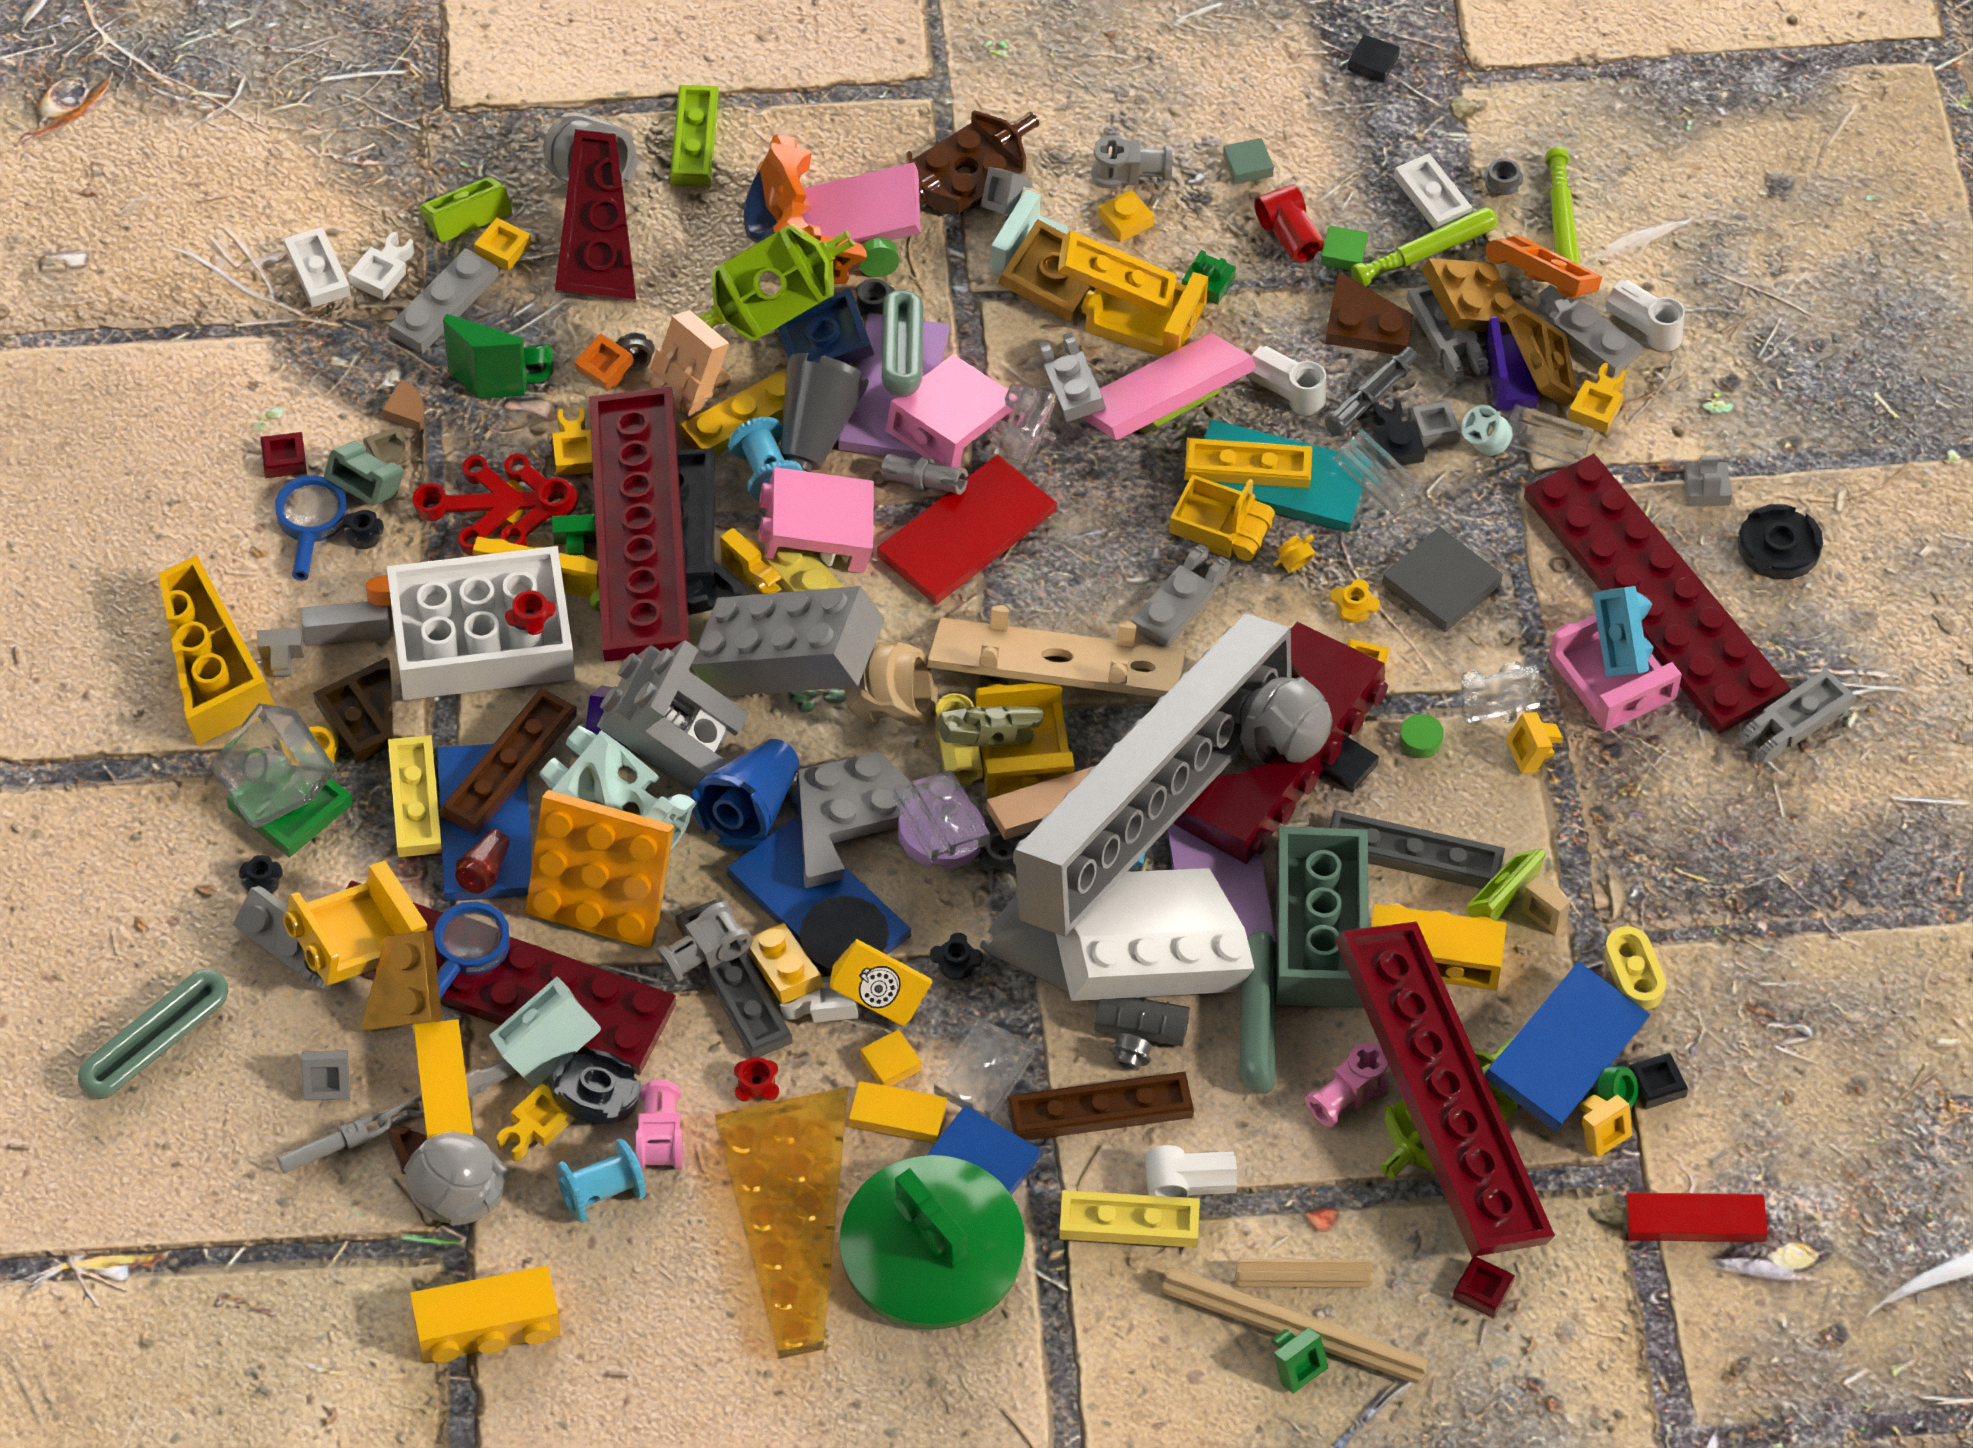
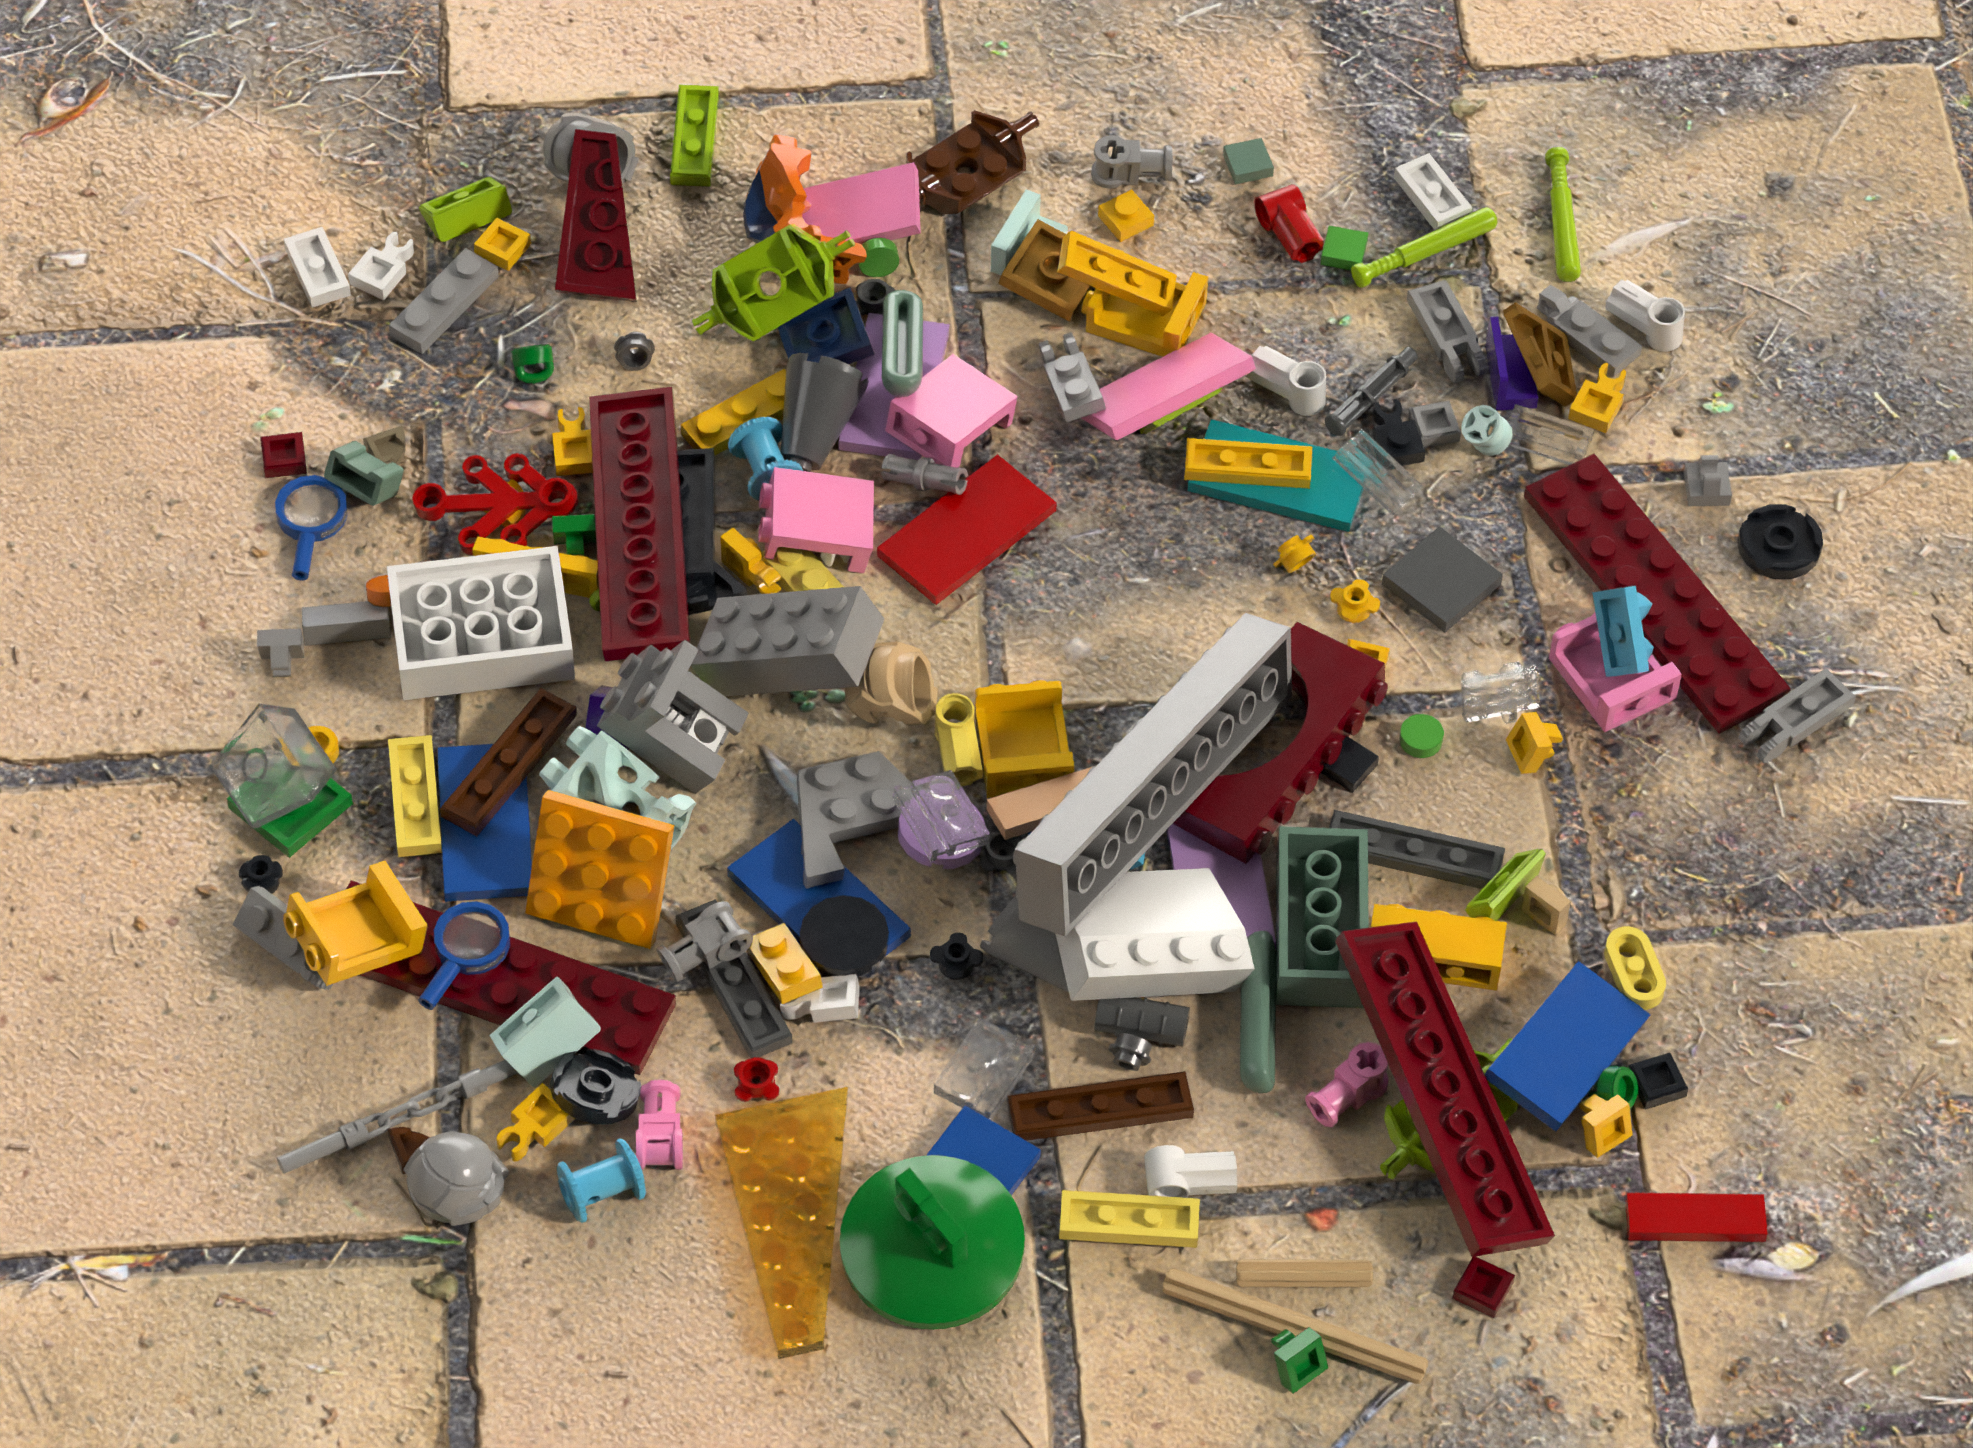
sand green piece [78,969,229,1099] -> none
yellow wedge [158,555,276,746] -> none
light grey tile [301,1050,350,1100] -> none
dark brown wing [313,657,394,763] -> none
black plate [342,510,384,549] -> none
pearl gold wing [361,931,442,1031] -> none
medium nougat tile [382,380,425,431] -> none
yellow brick [410,1265,561,1363] -> none
yellow tile [413,1019,473,1139] -> none
green slope [443,314,527,399] -> none
clear red cone [455,829,510,894] -> none
red plate [505,590,556,635] -> none
orange tile [574,333,634,391] -> none
light nougat piece [649,310,731,418] -> none
blue cone [690,739,799,851] -> none
yellow slope [830,939,932,1026] -> none
yellow tile [849,1081,947,1143] -> none
yellow tile [860,1029,922,1087] -> none
tan piece [927,605,1186,698] -> none
olive hinge [935,706,1045,746] -> none
light grey tile [981,167,1032,215] -> none
clear hips [988,385,1058,465] -> none
light grey hinge [1131,544,1231,647] -> none
yellow piece [1169,474,1275,561] -> none
green tile [1182,250,1236,305] -> none
light grey helmet [1240,677,1333,763] -> none
reddish brown wing [1325,273,1413,355] -> none
black tile [1348,34,1400,83] -> none
pearl gold plate [1421,258,1515,334] -> none
flat silver plate [1483,158,1523,195] -> none
orange plate [1486,235,1603,298] -> none

